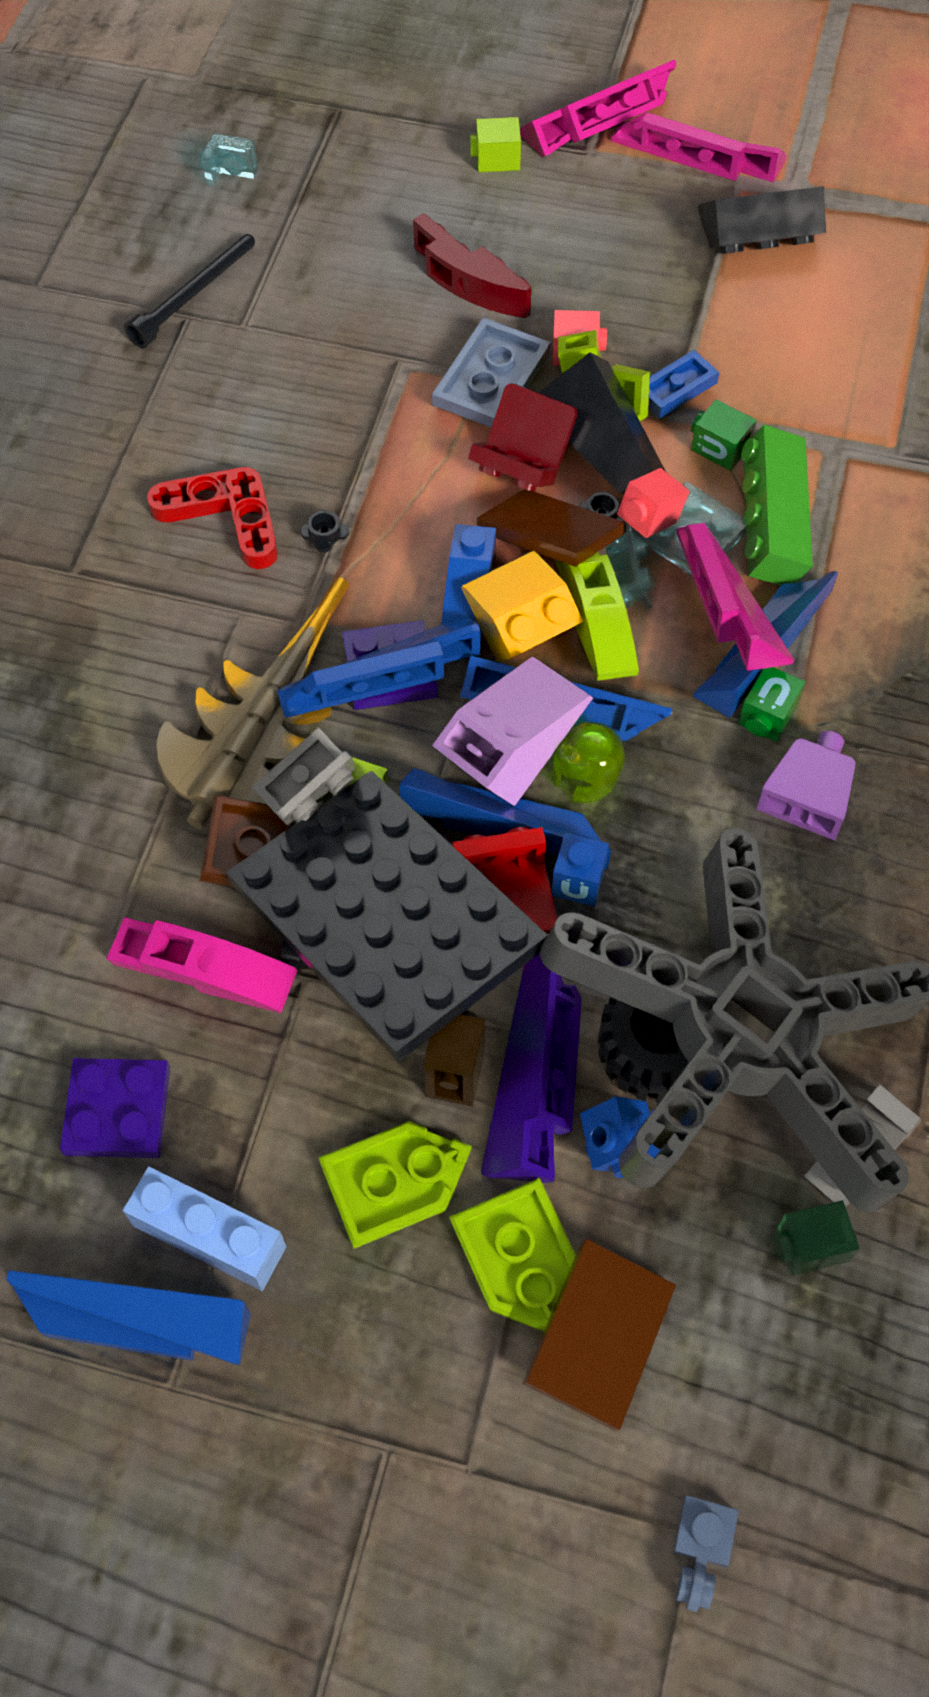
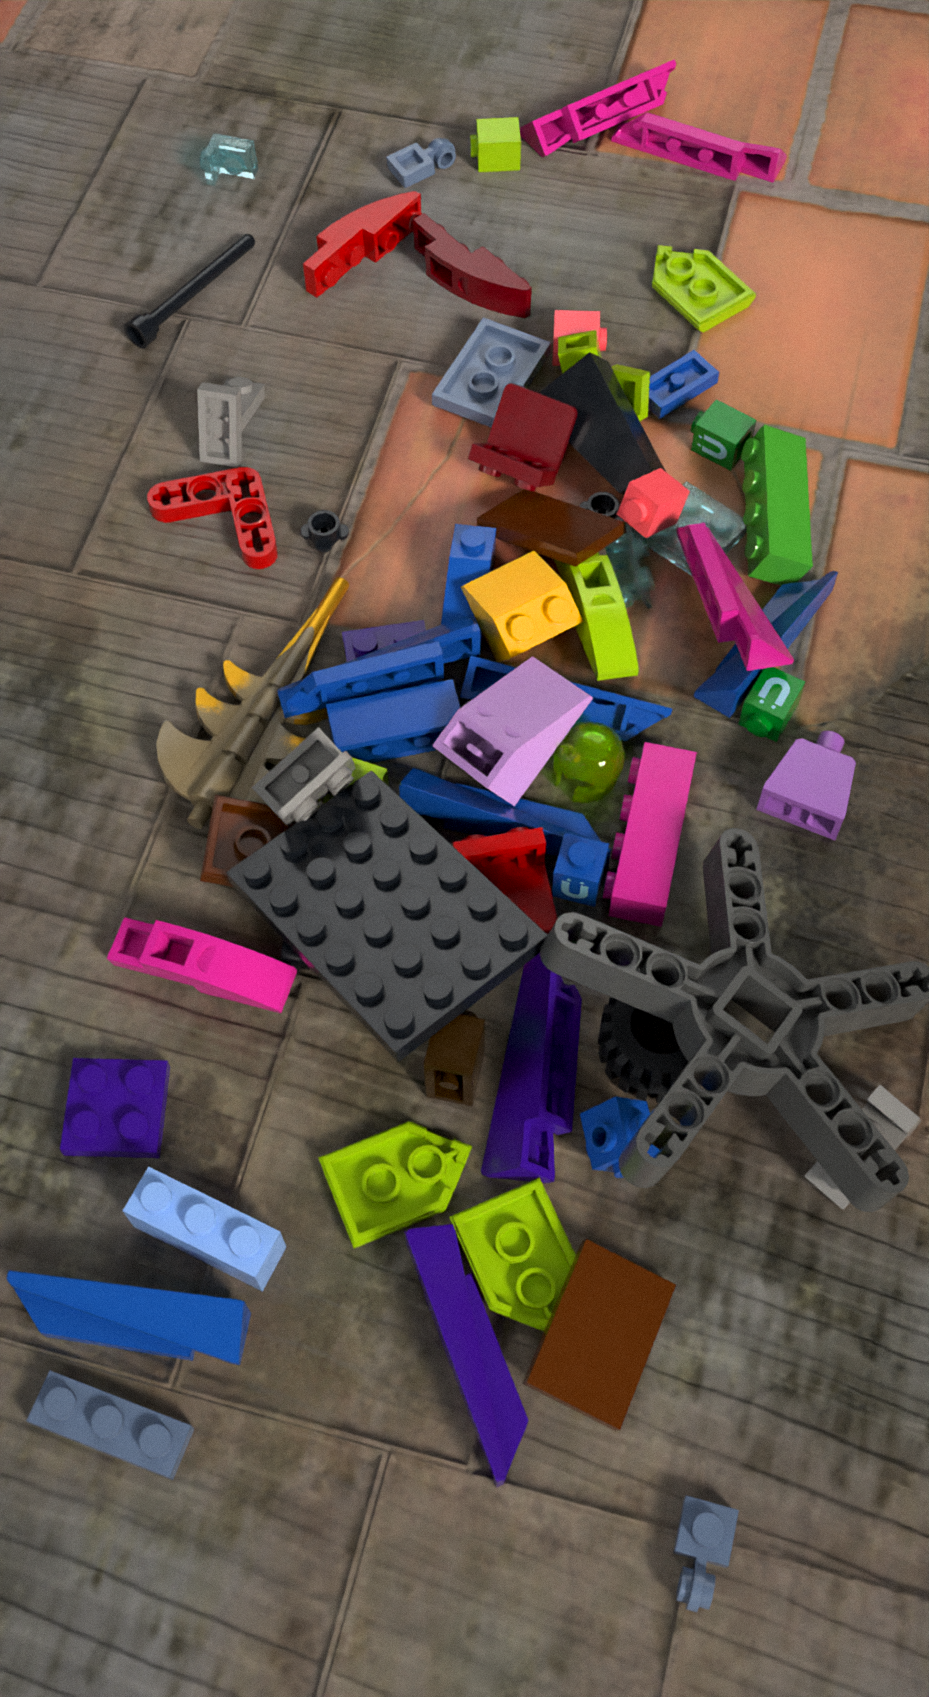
black slope [698,186,826,254] -> none
clear green brick [774,1200,860,1275] -> none
none -> sand blue plate [26,1370,194,1480]
none -> light grey bracket [197,377,265,468]
none -> red slope [303,191,422,298]
none -> blue brick [326,679,460,763]
none -> sand blue plate [386,138,456,188]
none -> dark purple wedge [404,1224,529,1488]
none -> dark pink brick [603,742,697,927]
none -> lime tile [652,245,756,333]

